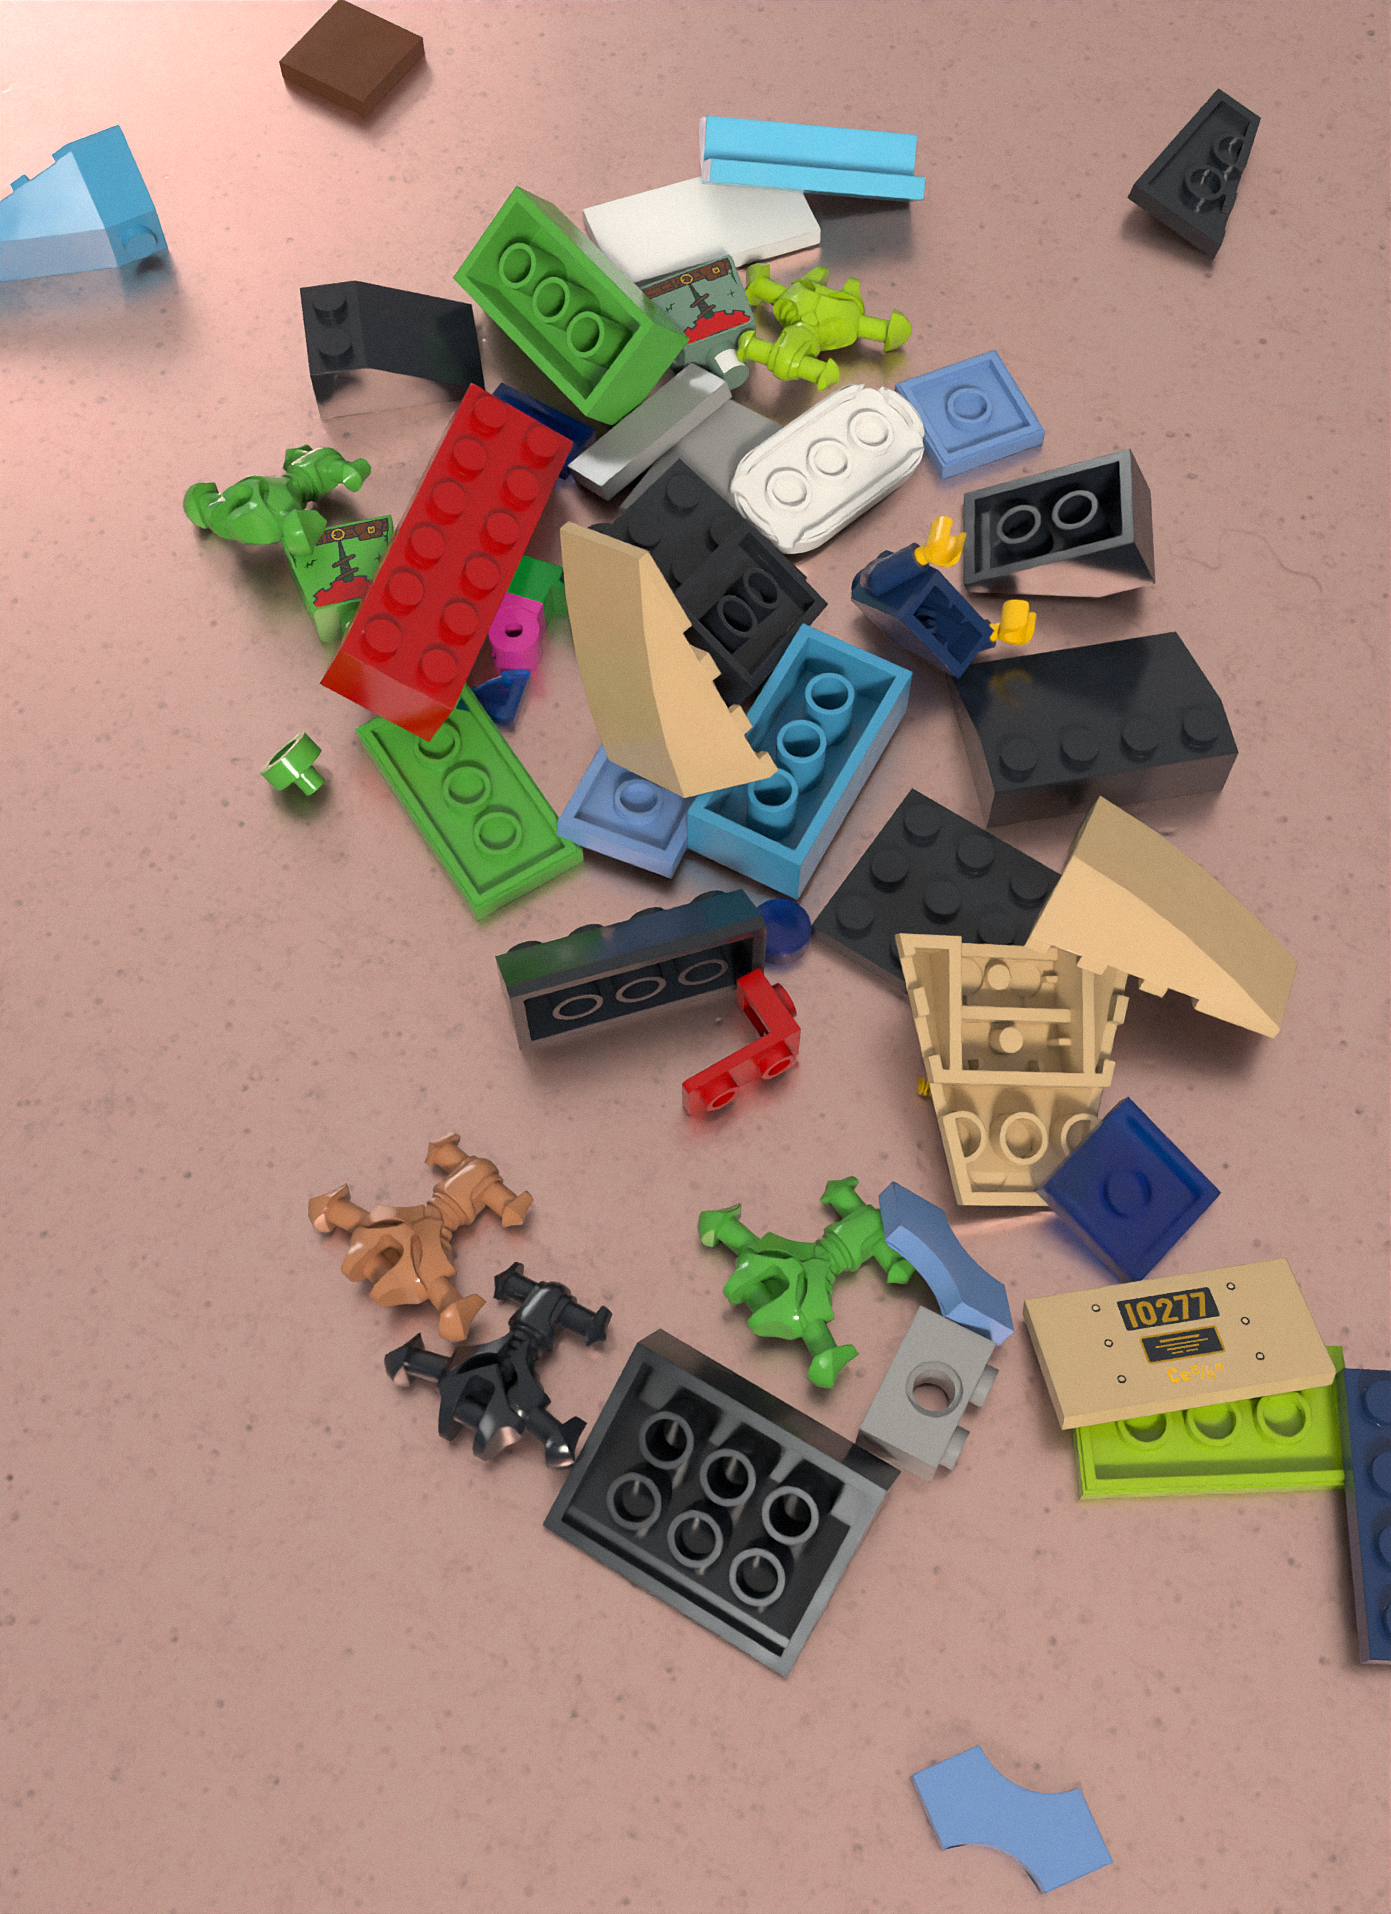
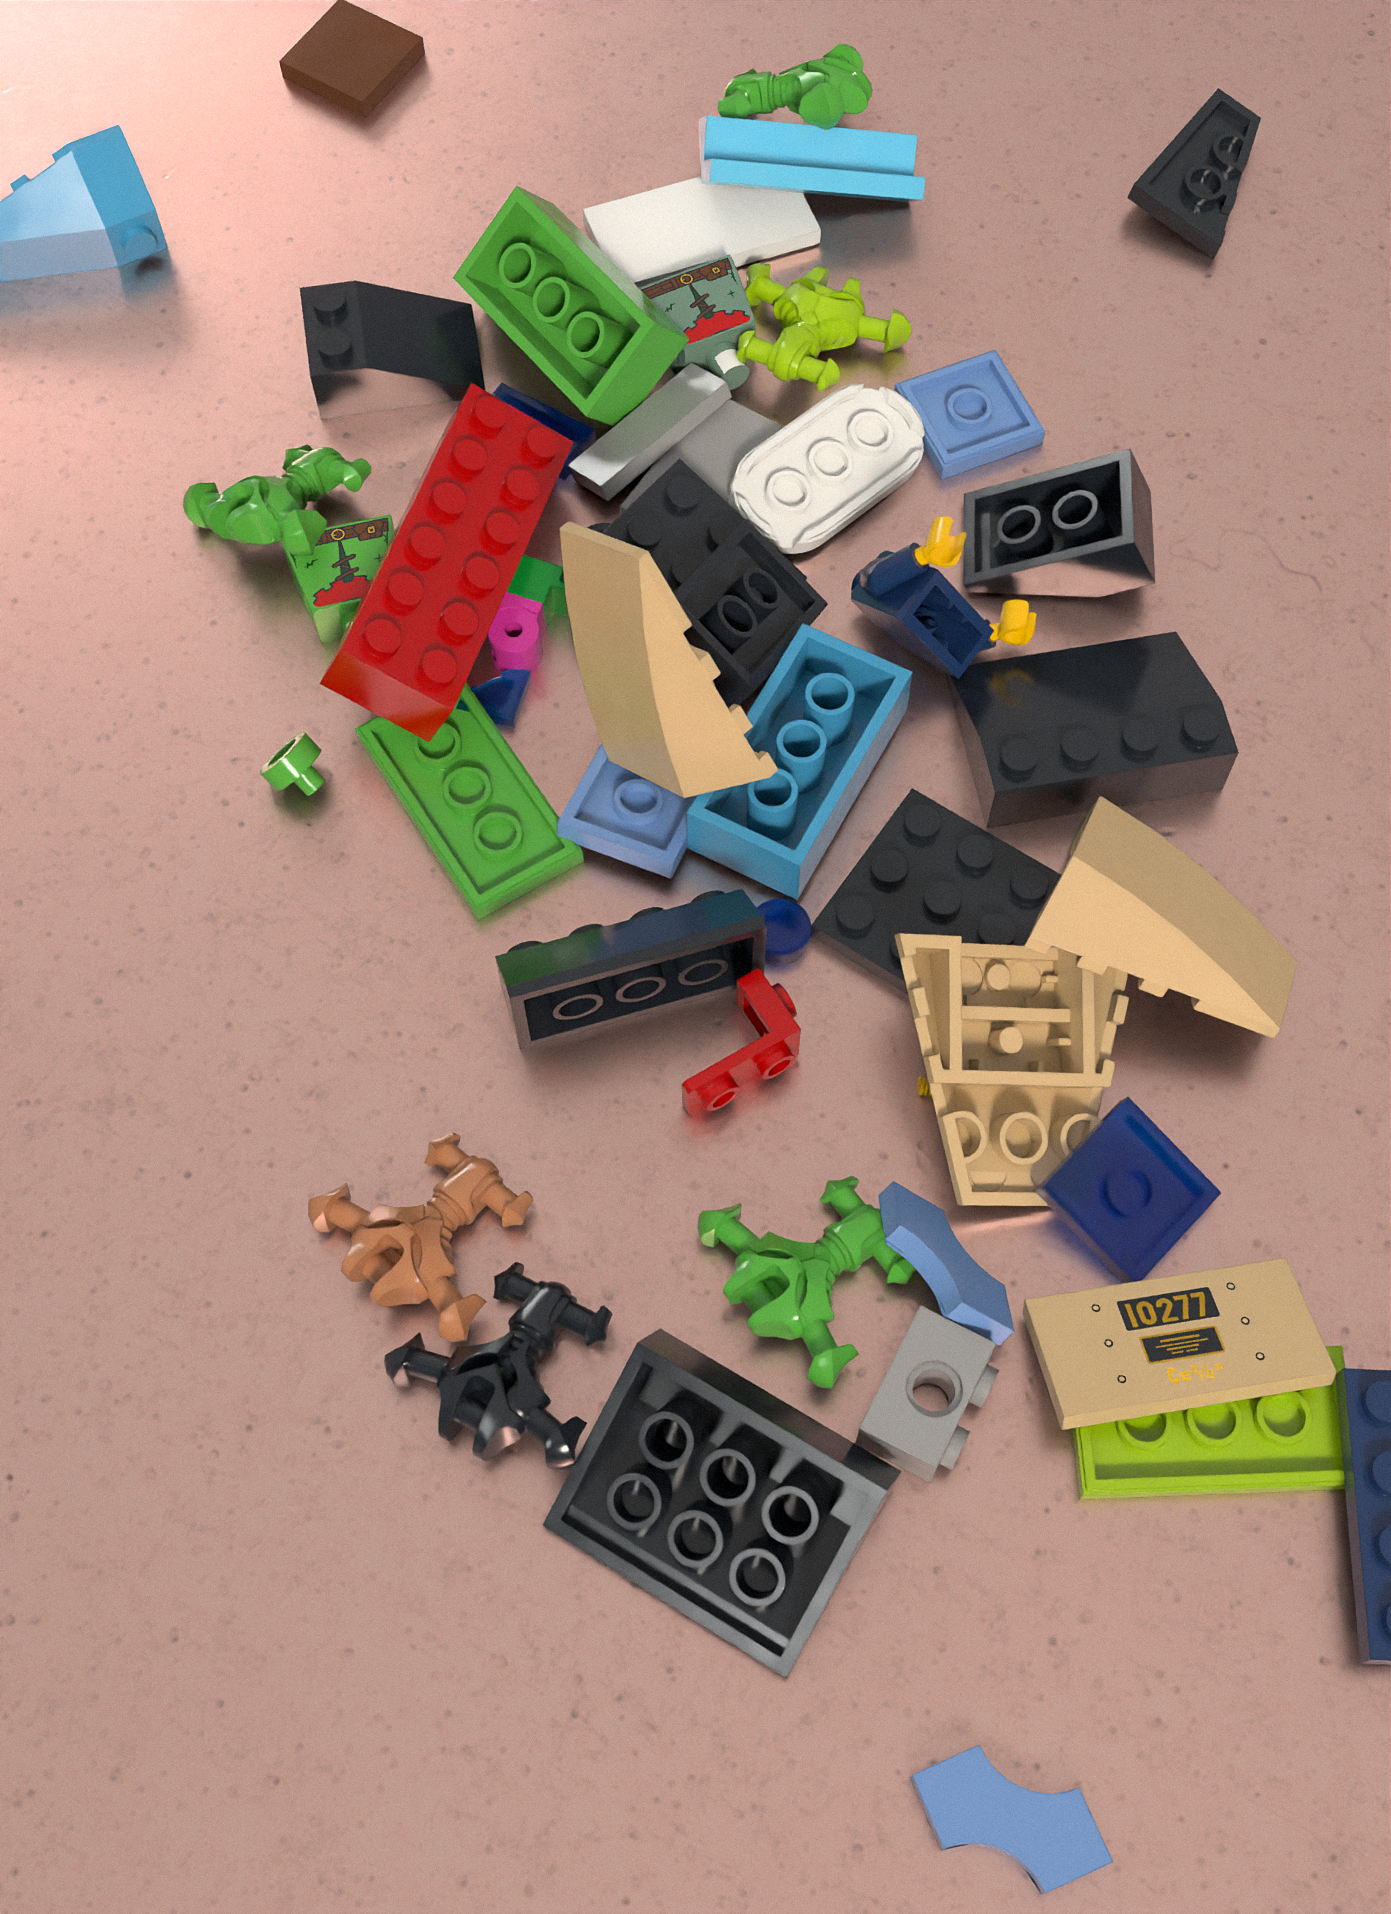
none -> bright green piece [717,44,873,130]

